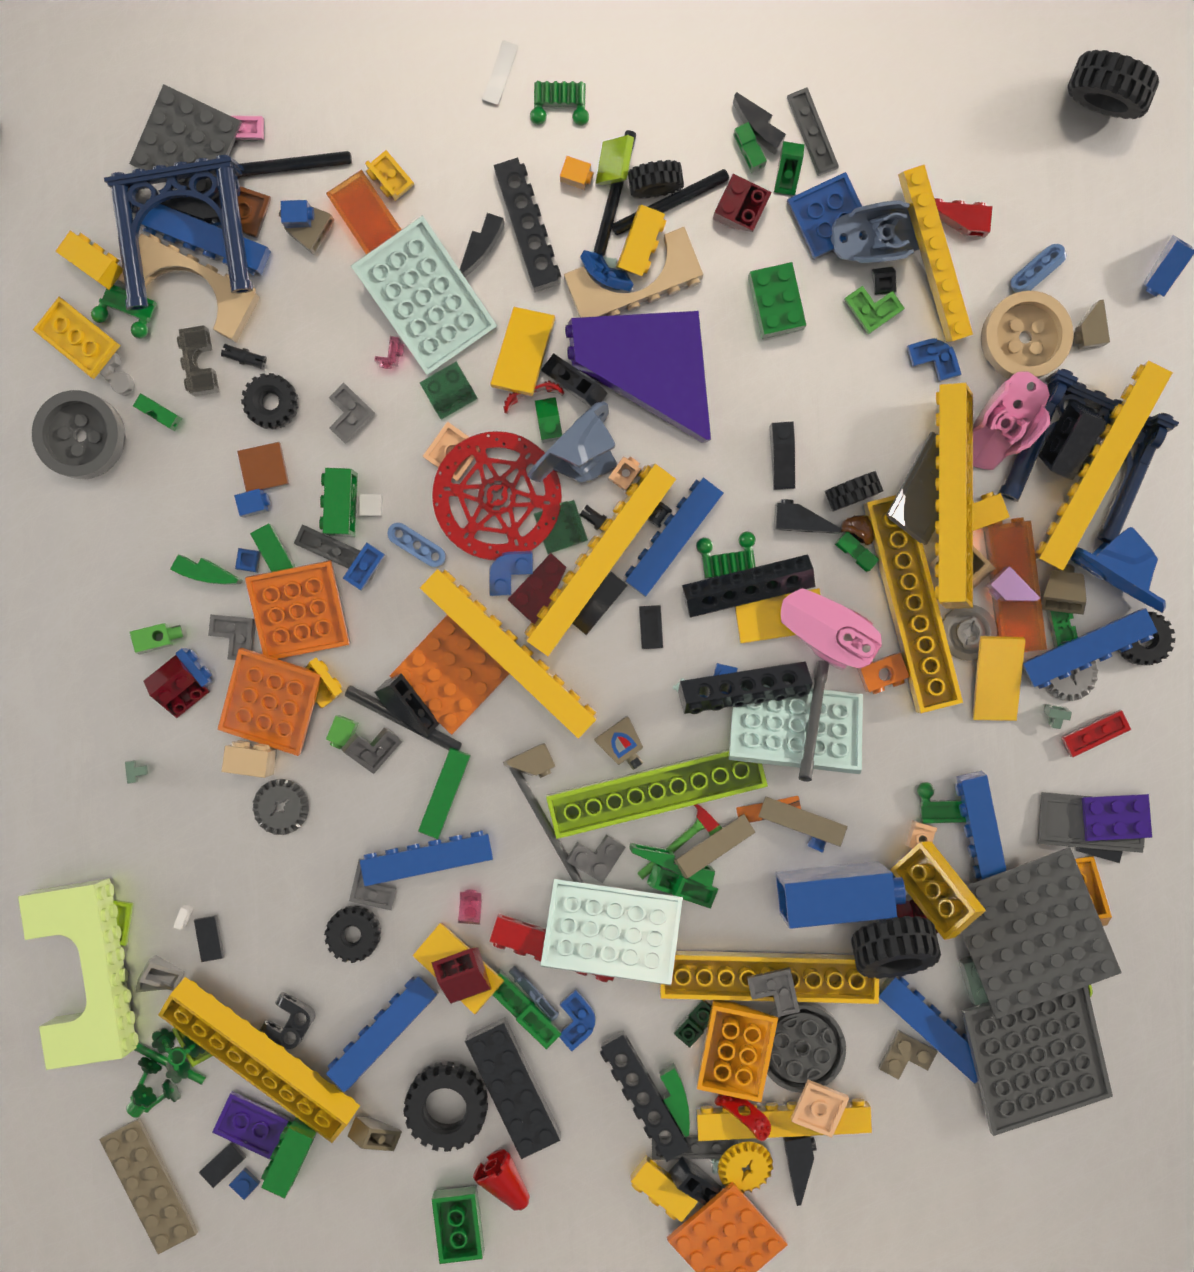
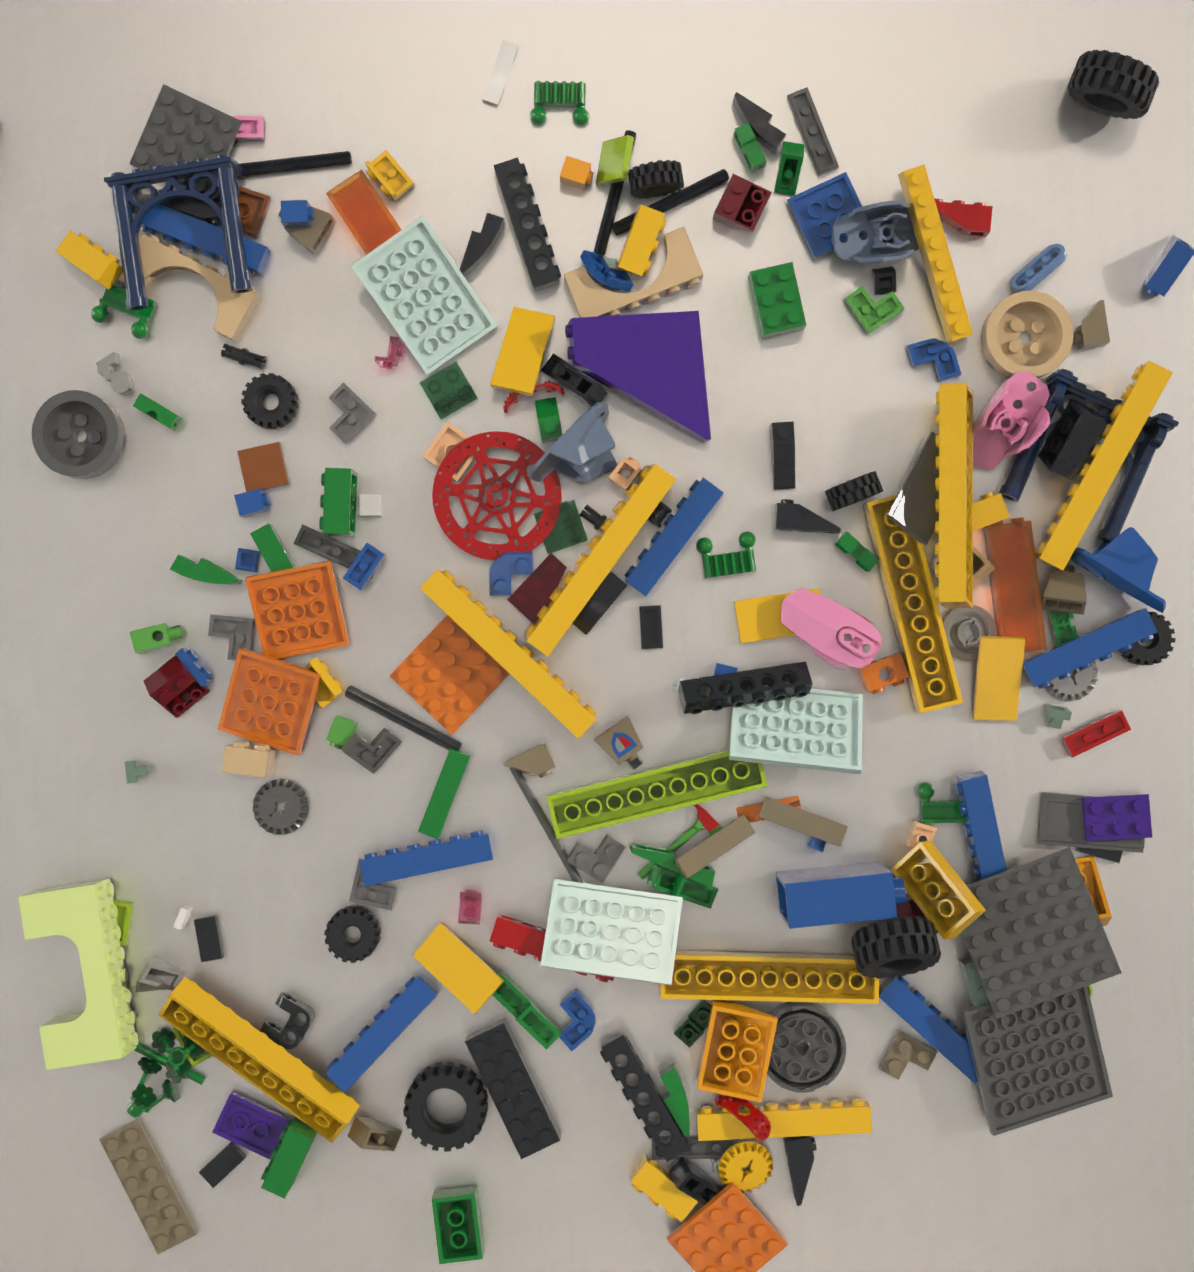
yellow tile [33,296,121,379] -> none
clear smoke arch [177,325,219,396] -> none
blue plate [229,1167,260,1200] -> none
black slope [374,673,440,737] -> none
medium blue plate [387,523,446,568] -> none
dark red slope [431,947,492,1004] -> none
red cone [473,1149,530,1211] -> none
sand blue piece [509,966,559,1021] -> none
black brick [682,554,816,618] -> none
flat silver plate [747,967,800,1017] -> none
light nougat plate [791,1080,849,1138] -> none
dark grey piece [798,661,829,782] -> none
reddish brown piece [840,515,874,545] -> none
lavender slope [986,566,1040,601] -> none

